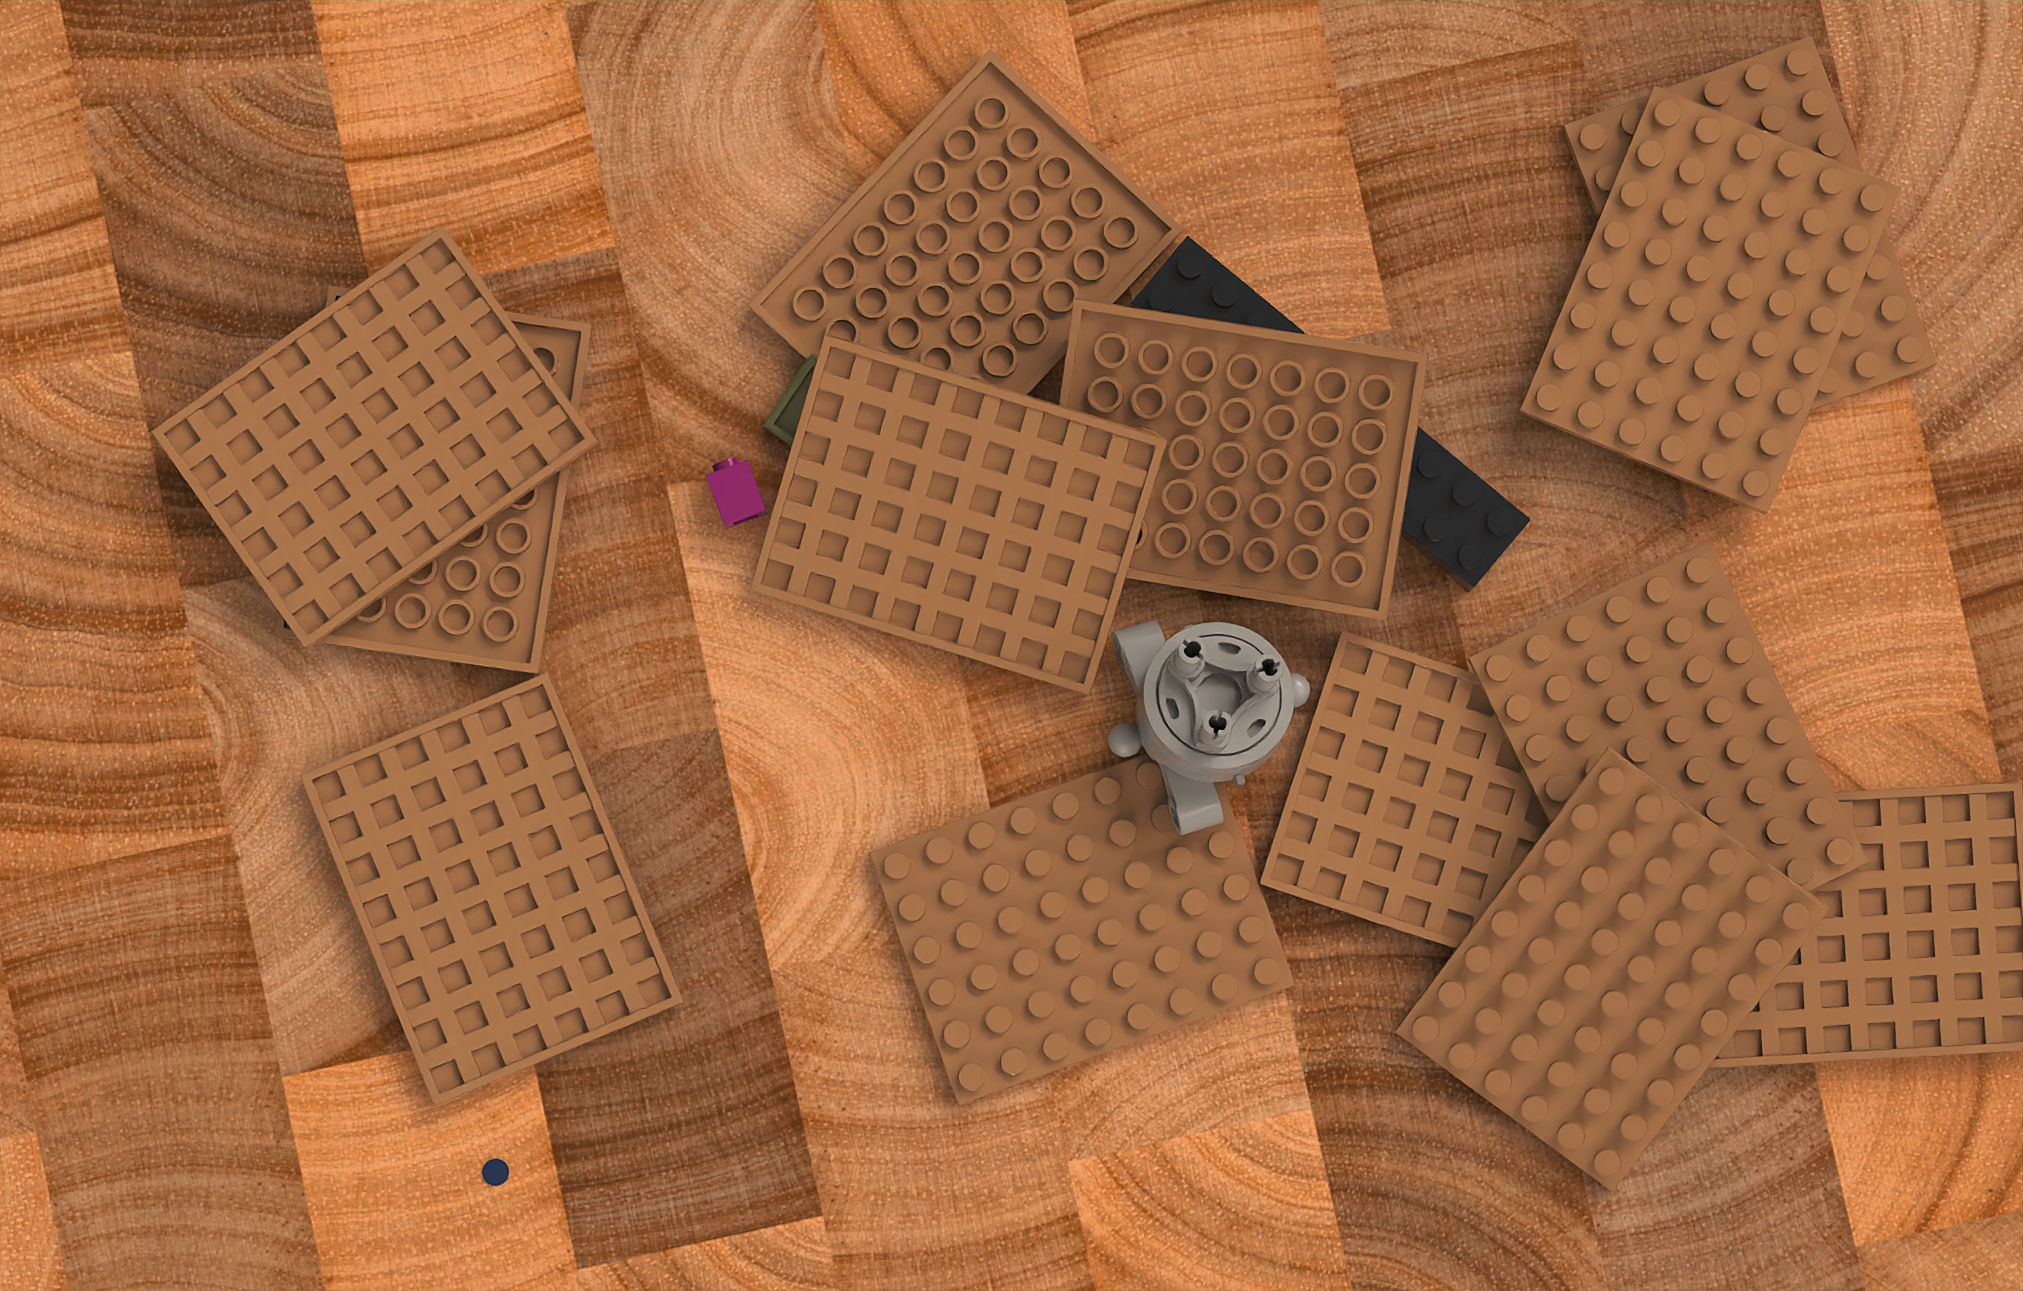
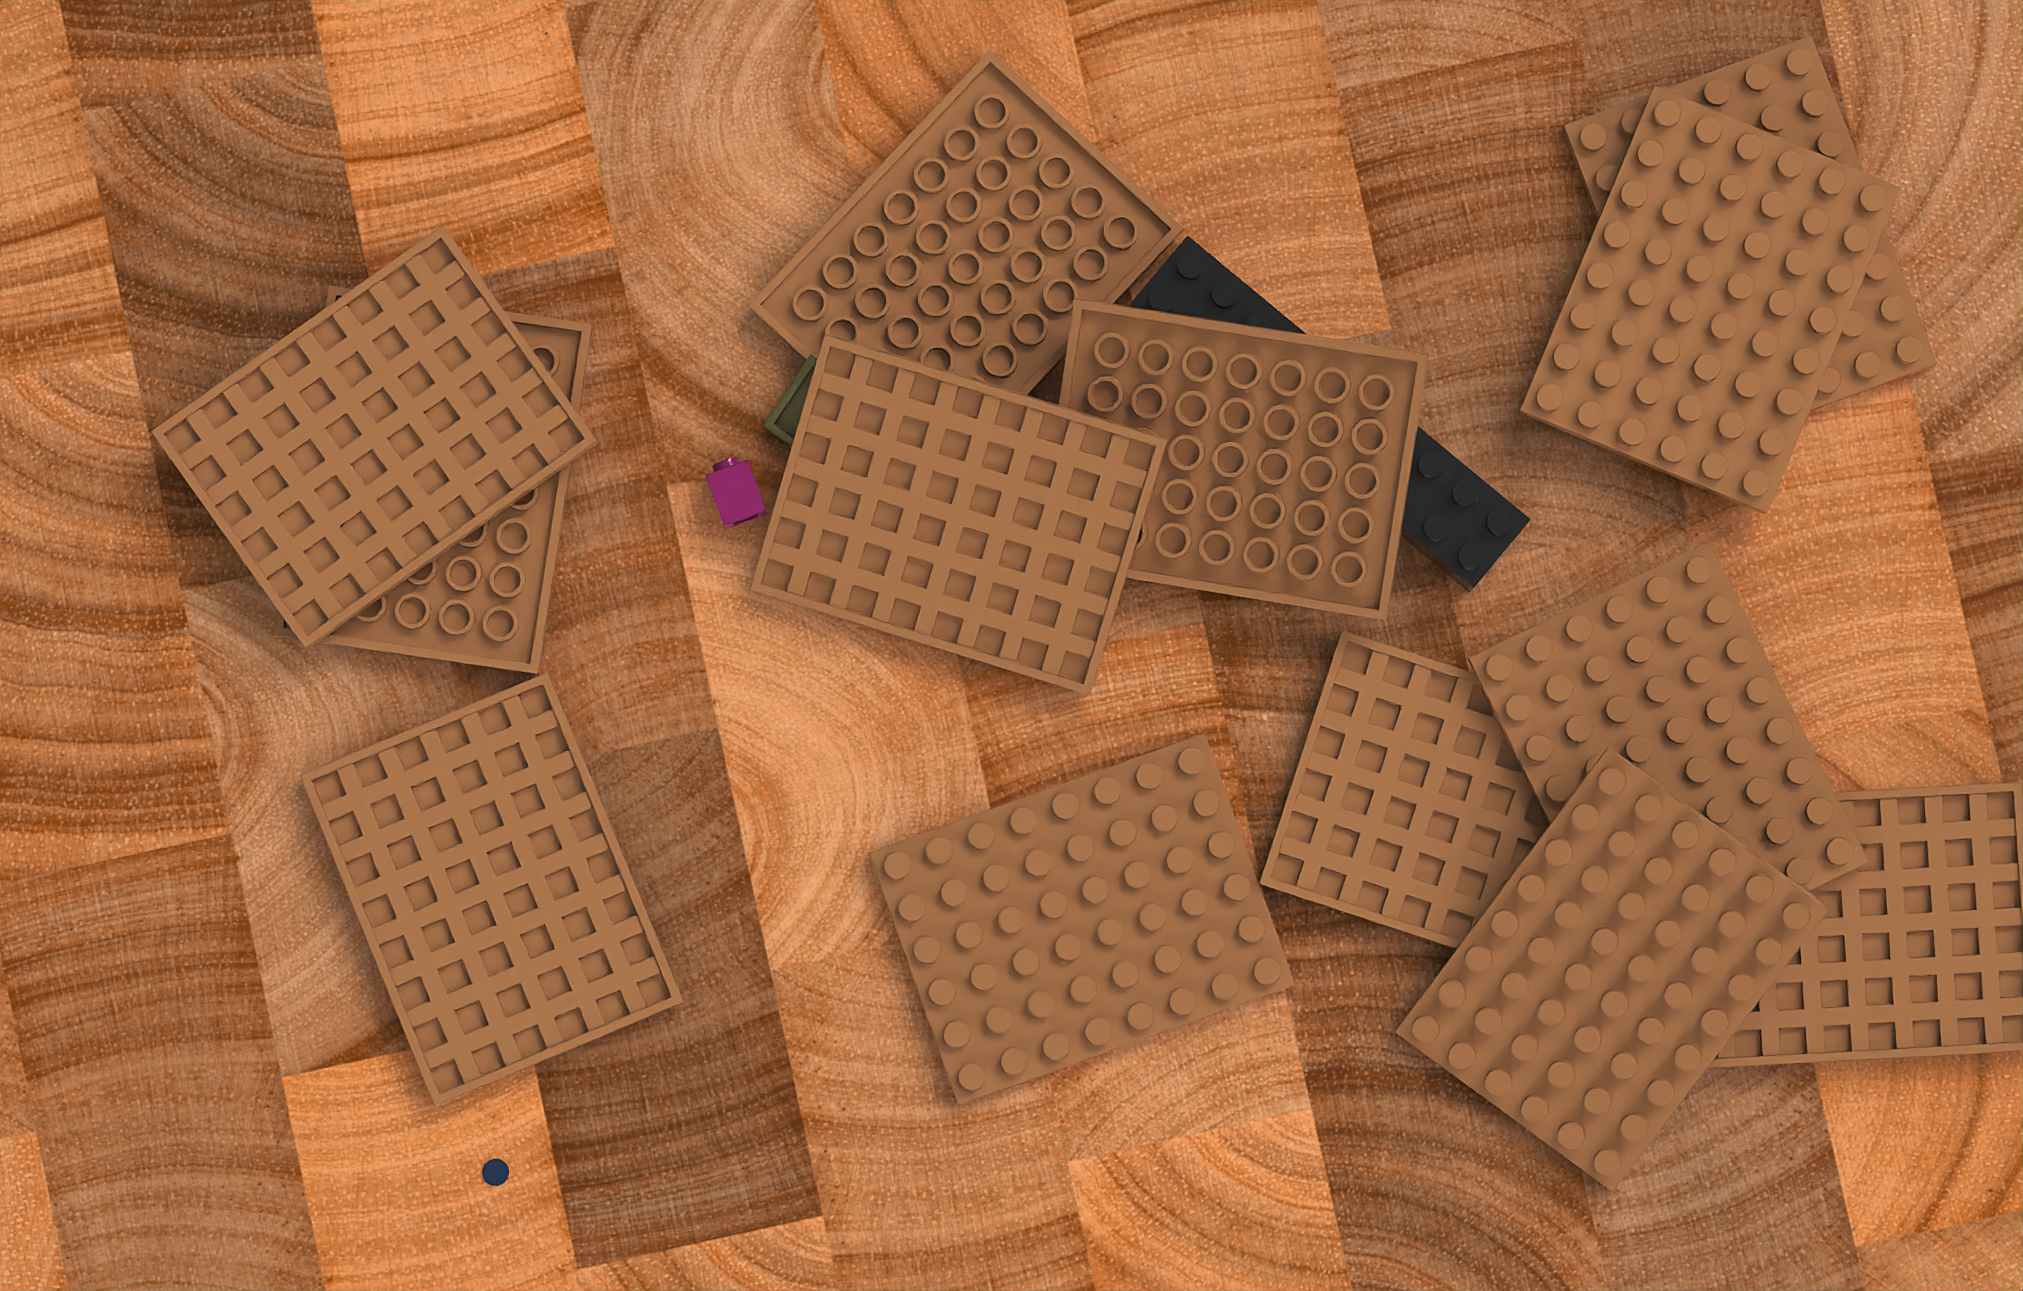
light grey piece [1107,620,1311,836] -> none

